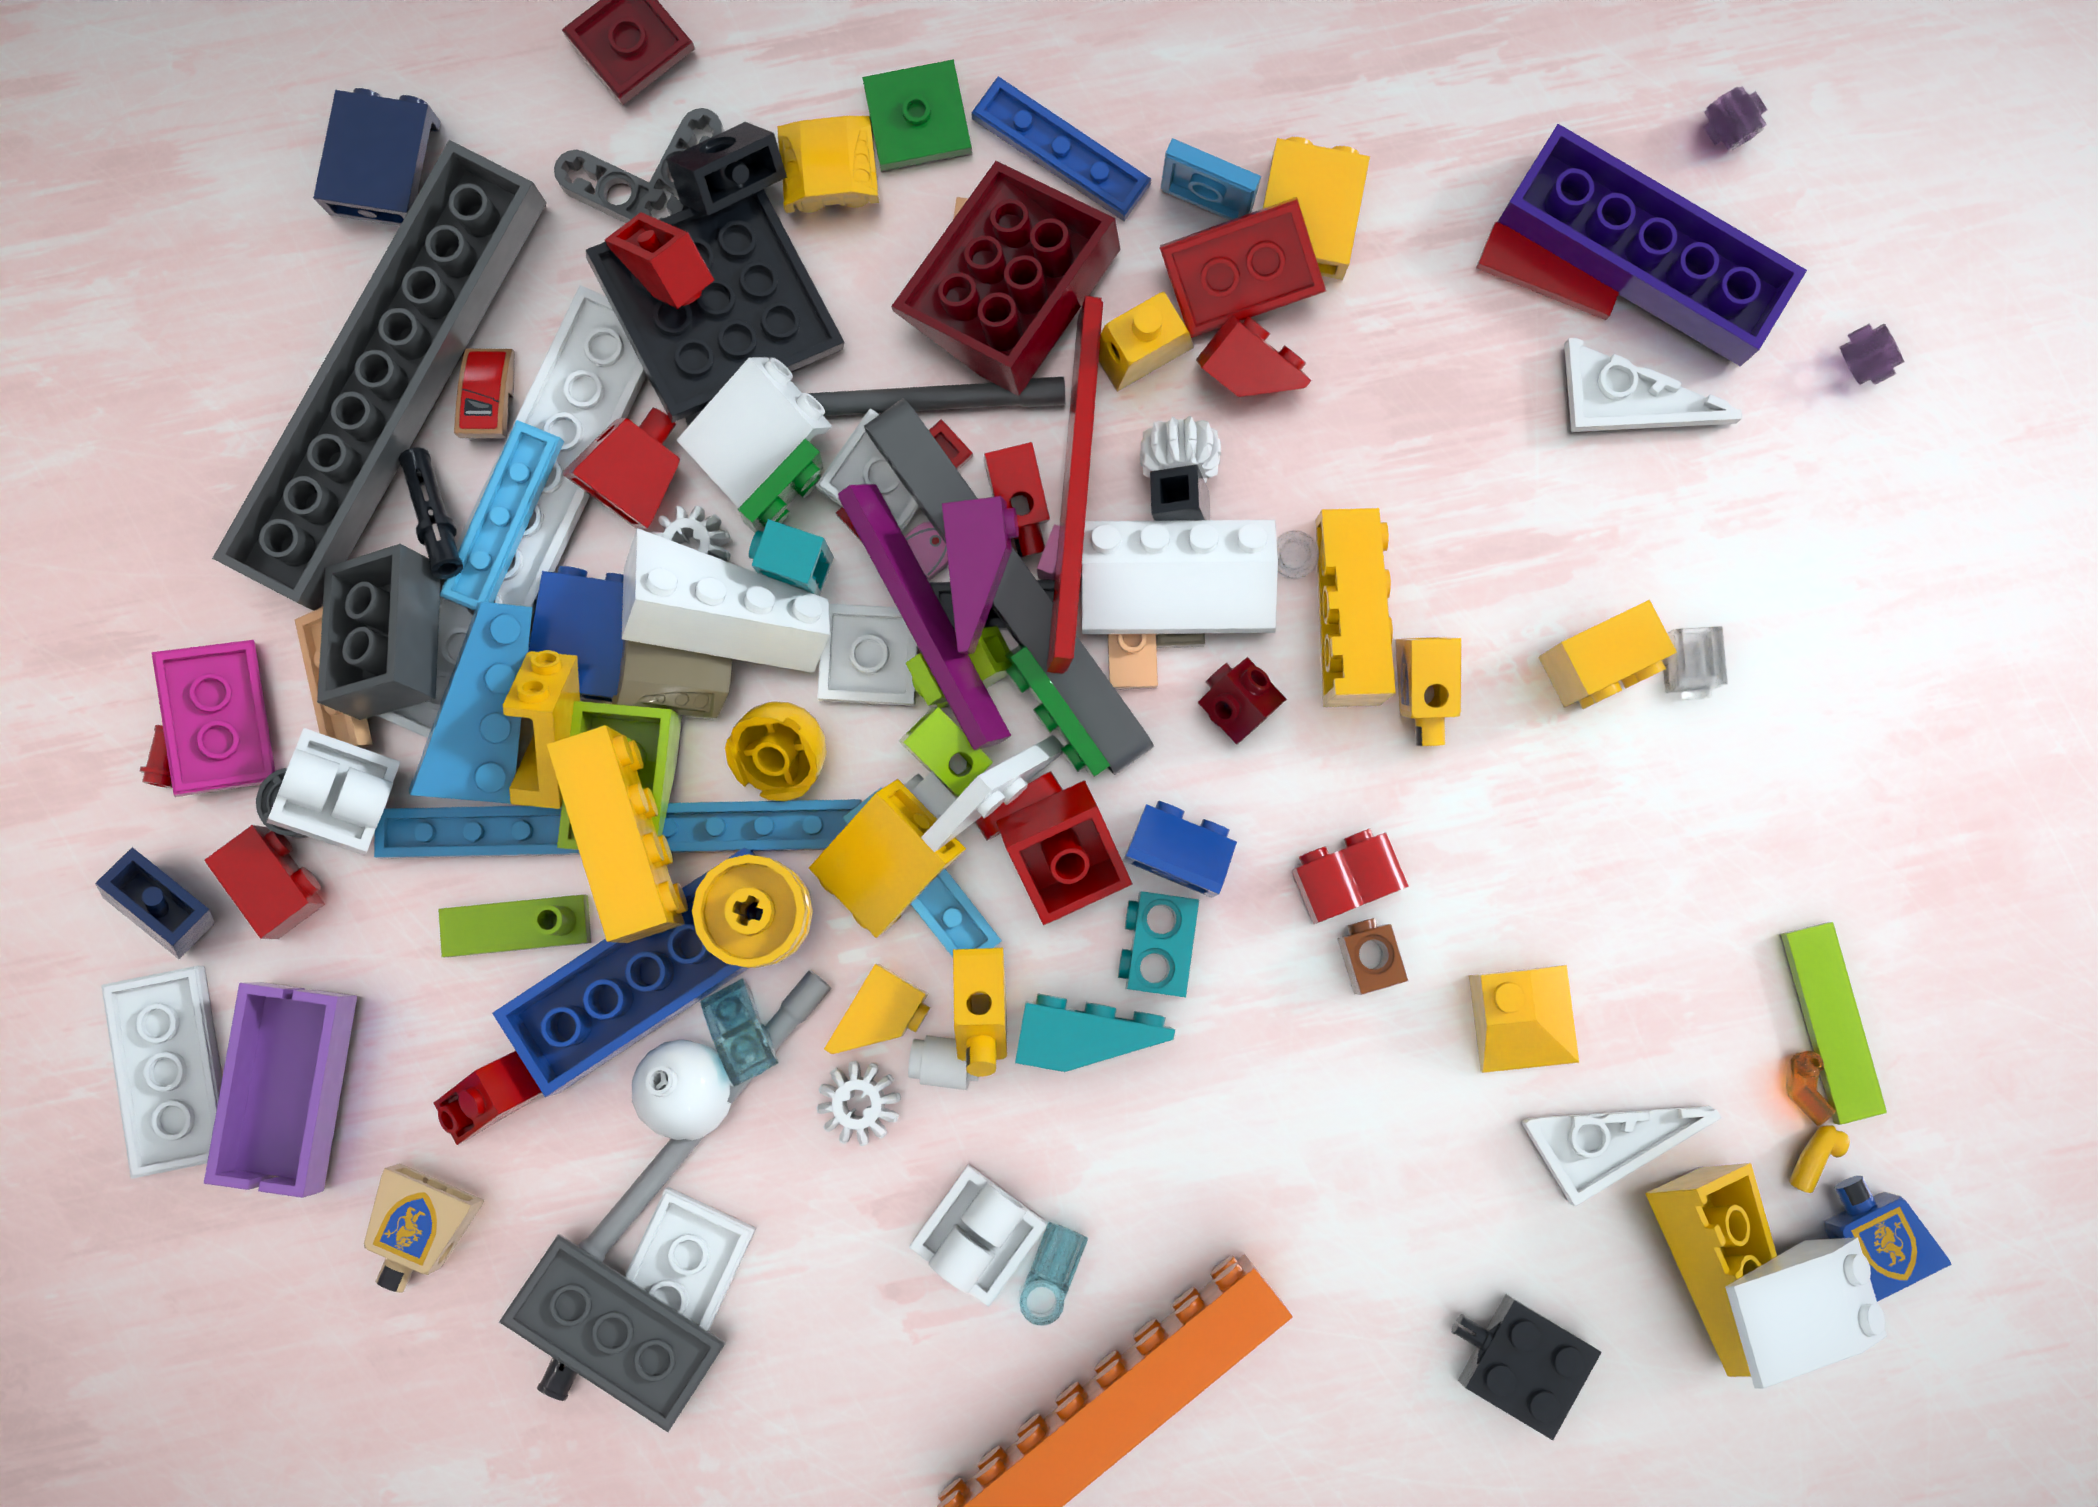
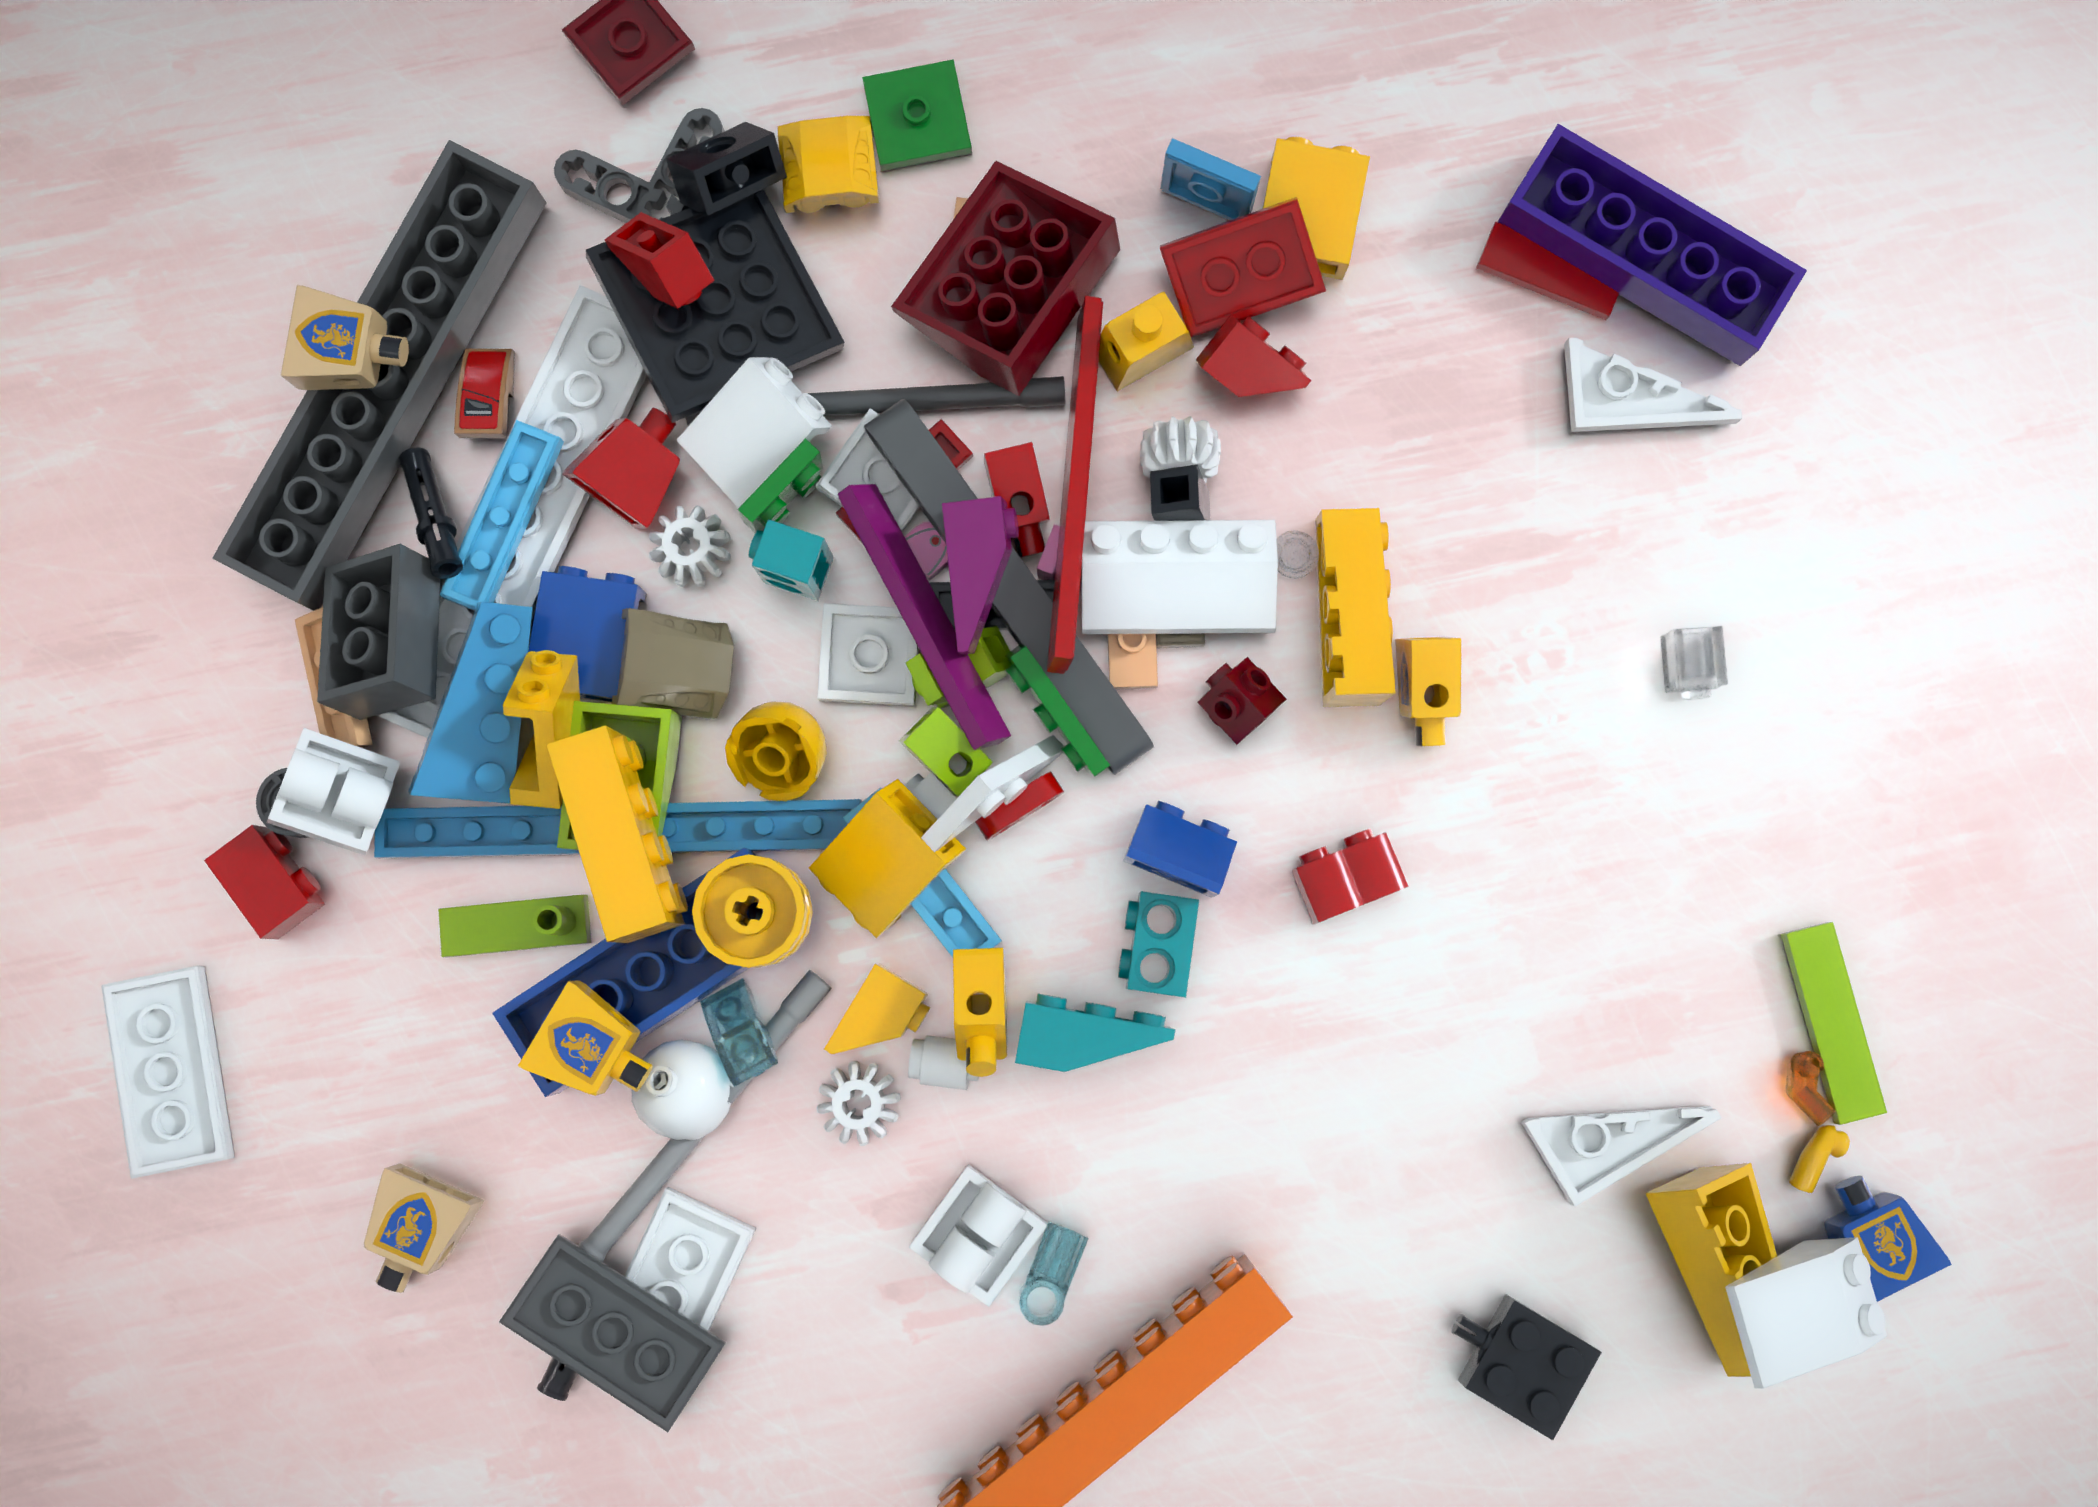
dark blue brick [95,847,215,959] -> none
red pin [140,725,172,788] -> none
dark pink tile [151,640,275,797] -> none
medium lavender piece [204,982,357,1198] -> none
dark blue panel [313,88,441,226] -> none
red slope [434,1051,542,1145] -> none
white wedge [622,528,830,673] -> none
blue tile [971,76,1151,221] -> none
red brick [996,780,1133,926] -> none
dark orange brick [1337,918,1408,995] -> none
yellow slope [1469,965,1579,1073] -> none
yellow brick [1538,599,1677,709] -> none
clear purple gear [1703,86,1768,151] -> none
clear purple gear [1840,323,1905,385] -> none
none -> tan torso [281,285,409,390]
none -> torso [518,981,653,1096]

